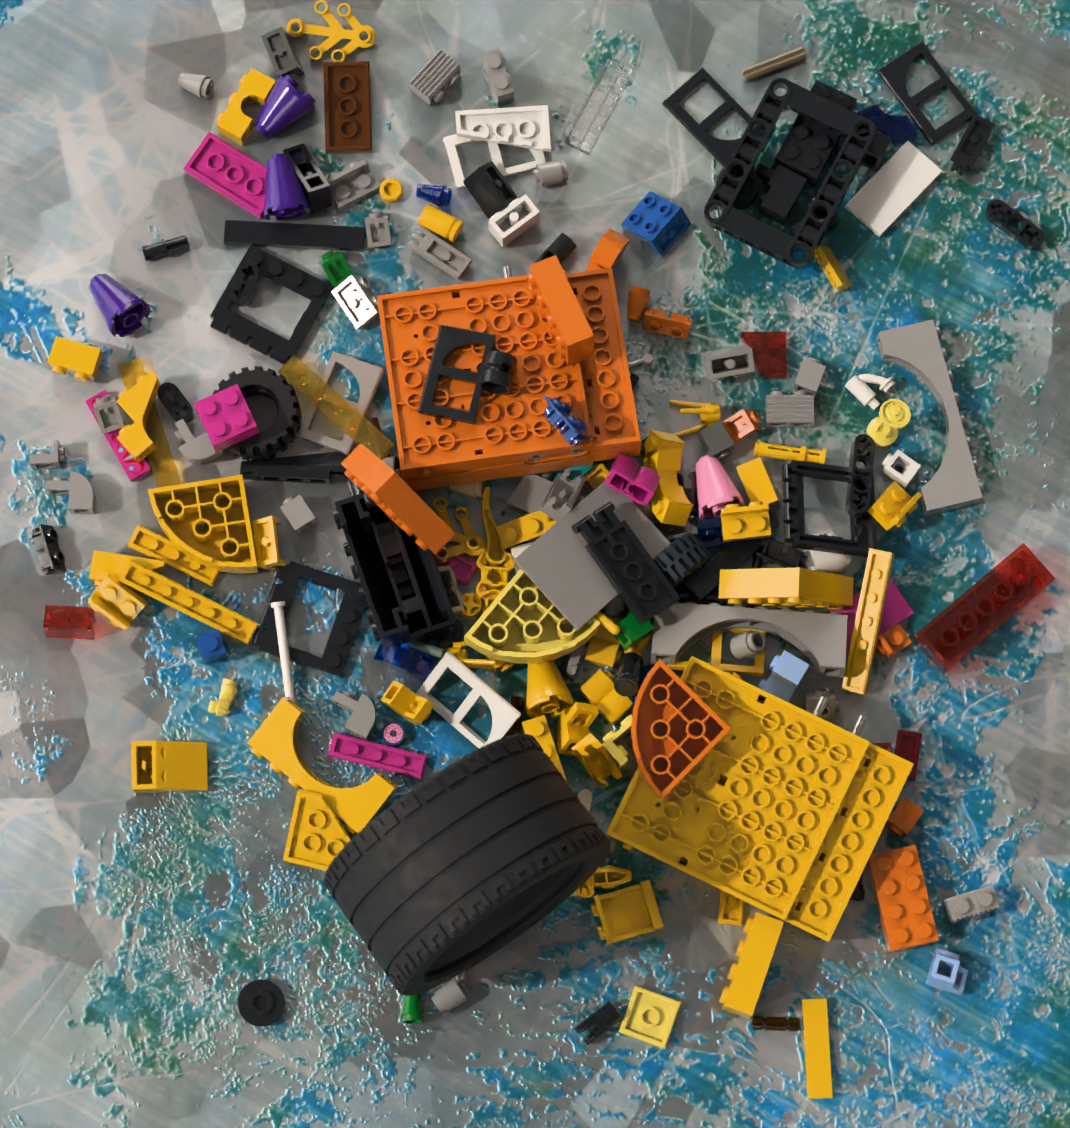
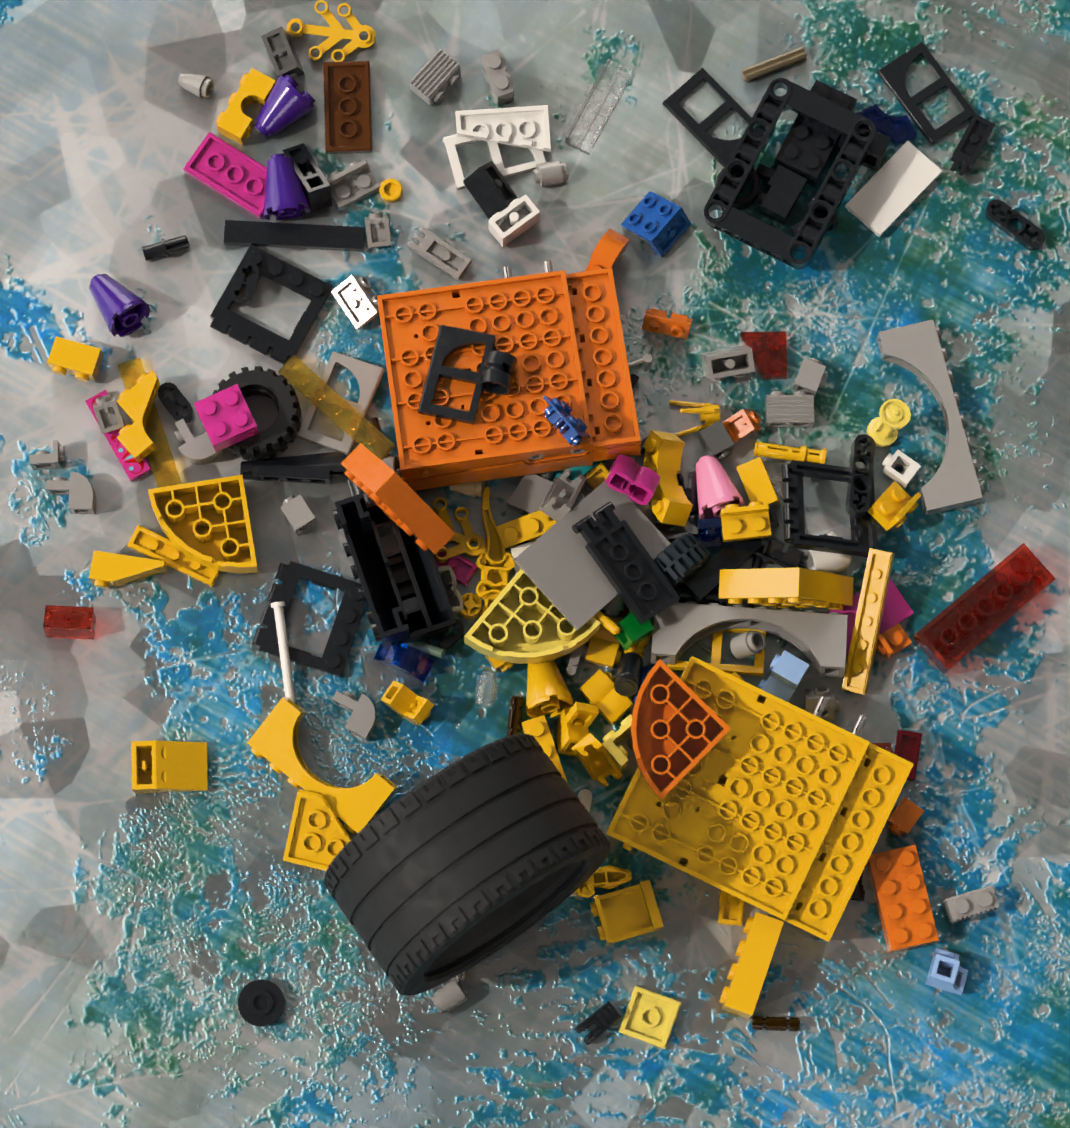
black hinge [31,524,66,575] -> none
yellow bracket [88,573,147,631] -> none
yellow tile [118,559,259,645] -> none
blue brick [196,630,229,664] -> none
light yellow arm [208,679,238,717] -> none
yellow hinge [252,516,286,571] -> none
green bracket [318,250,354,289] -> none
dark pink tile [328,732,427,780] -> none
tile [381,721,406,747] -> none
green cone [401,994,425,1024] -> none
clear blue cone [416,184,452,208] -> none
white window [416,651,521,748] -> none
yellow piece [418,204,464,242] -> none
yellow plant [446,641,497,670] -> none
orange brick [527,255,594,366] -> none
black hinge [534,233,577,264] -> none
orange cone [626,286,651,322] -> none
yellow tile [802,998,833,1099] -> none
yellow slope [814,246,852,293] -> none
white plant [845,374,895,410] -> none

